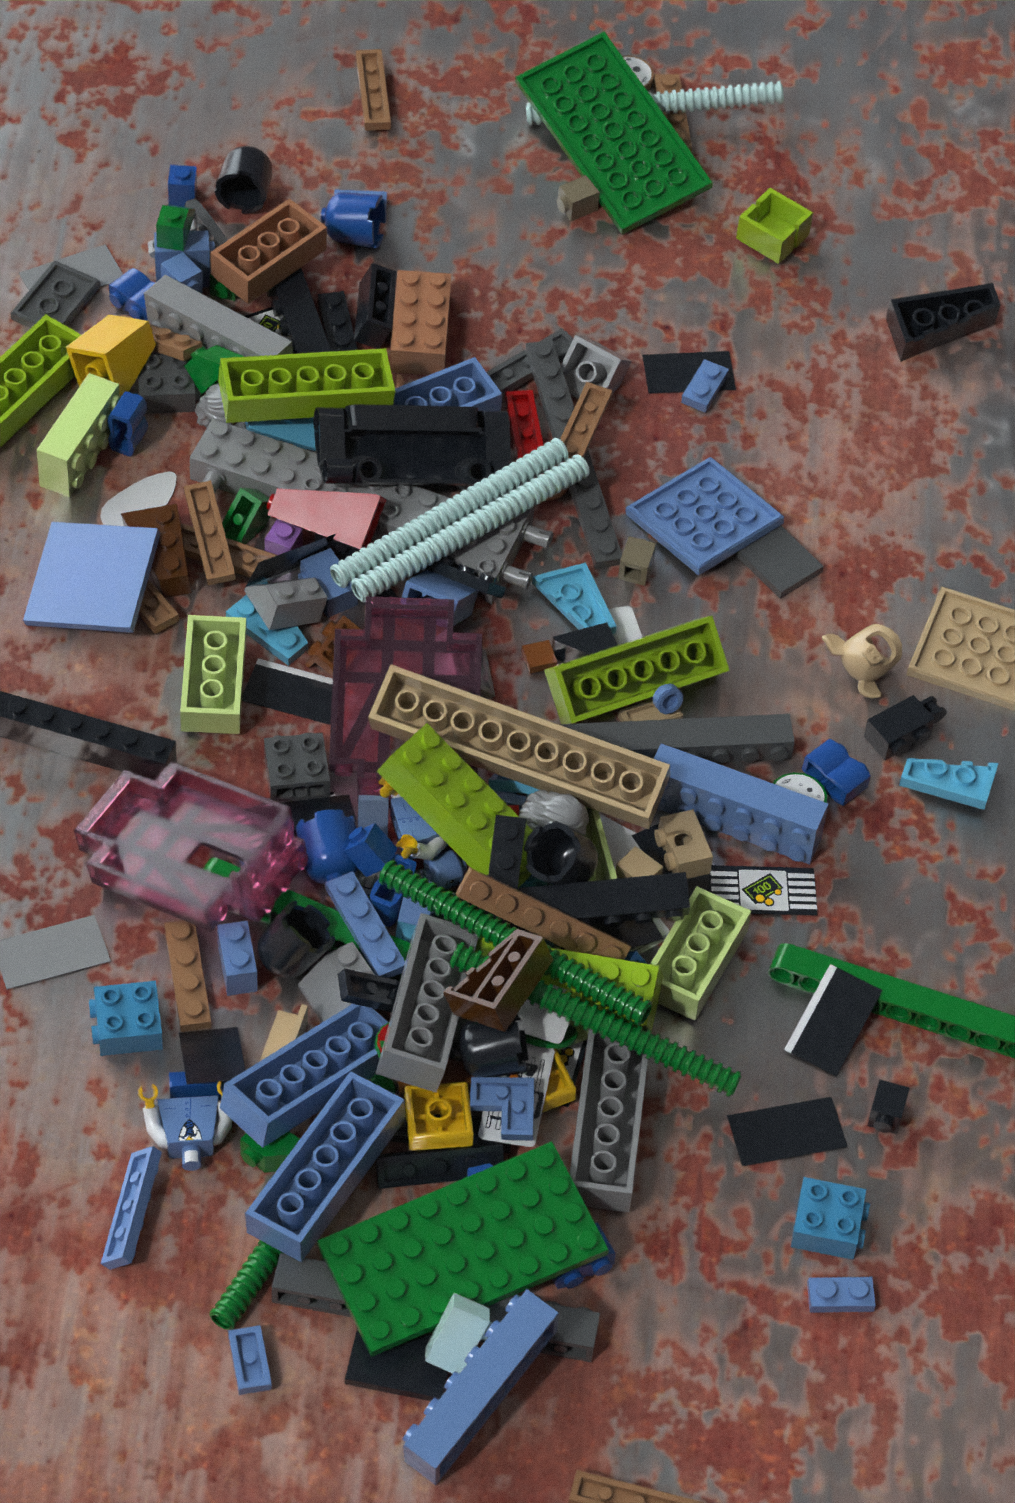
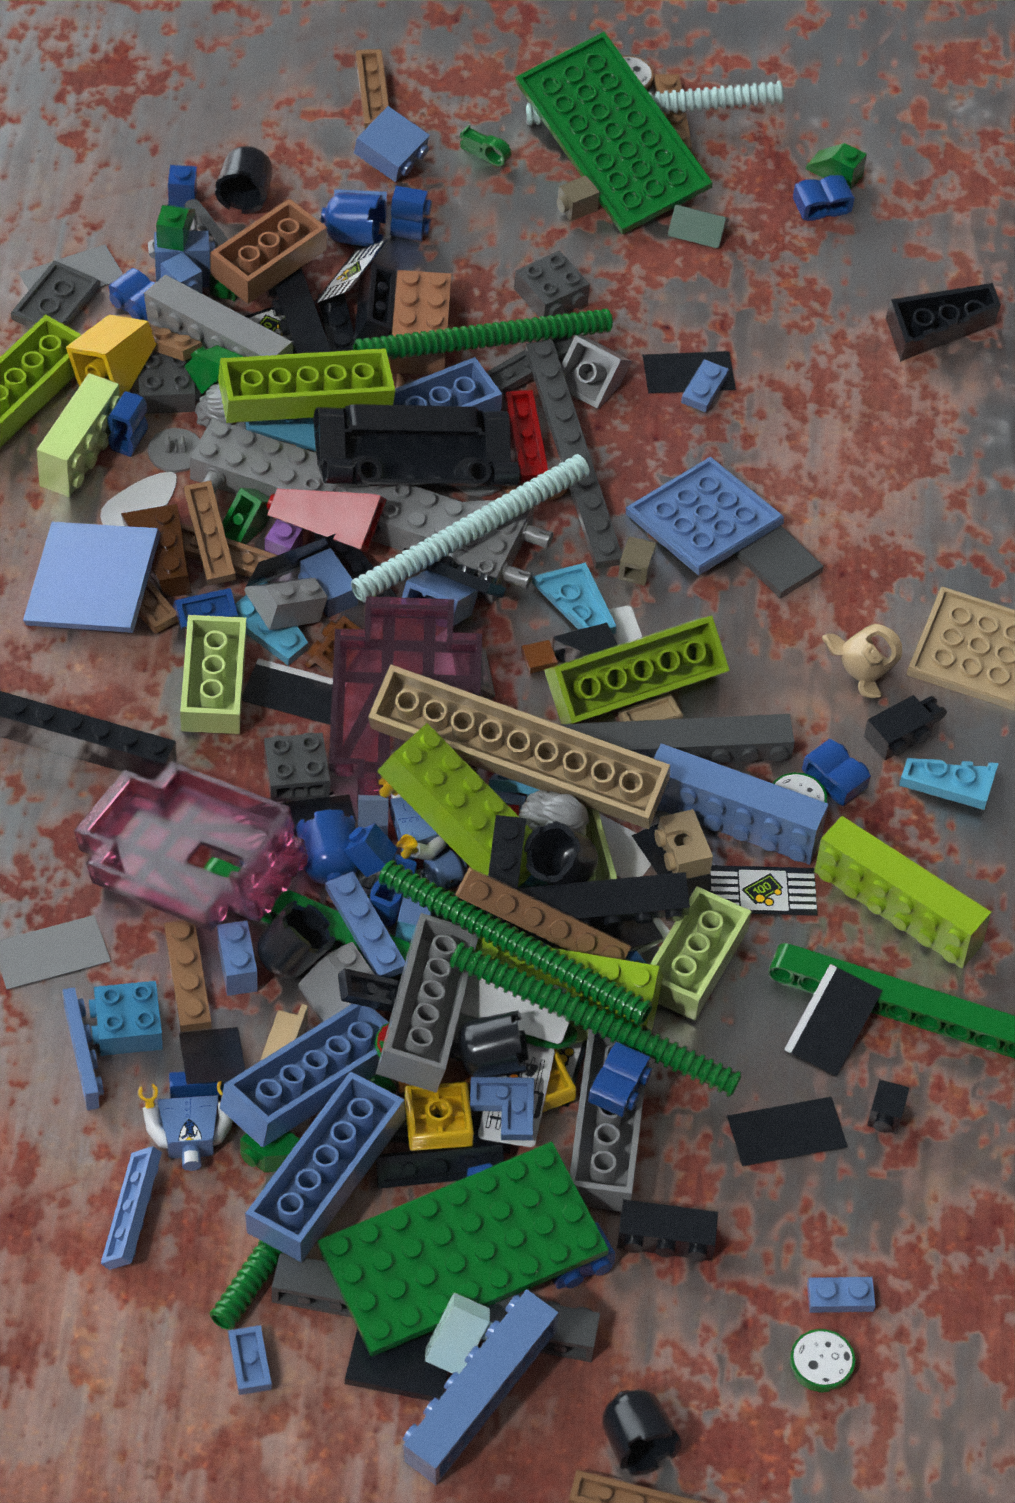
light aqua piece [330,438,569,588] -> none
reddish brown wedge [443,929,553,1032] -> none
medium nougat plate [548,382,612,470] -> none
tan brick [615,846,663,879] -> none
medium blue tile [653,684,683,714] -> none
lime piece [736,188,813,264] -> none
dark azure brick [791,1177,870,1260] -> none
none -> medium blue plate [62,987,104,1110]
none -> light grey piece [147,428,200,473]
none -> blue panel [173,588,238,630]
none -> sticker [314,239,389,304]
none -> green piece [353,308,613,360]
none -> medium blue brick [354,106,430,182]
none -> blue brick [390,186,432,242]
none -> green piece [460,125,512,167]
none -> dark grey brick [514,250,590,318]
none -> blue brick [588,1042,653,1117]
none -> black cylinder [602,1389,682,1475]
none -> black brick [617,1199,719,1262]
none -> sand green panel [668,205,729,248]
none -> white tile [789,1329,856,1393]
none -> blue brick [793,175,855,221]
none -> green slope [806,143,867,190]
none -> lime brick [814,816,991,969]

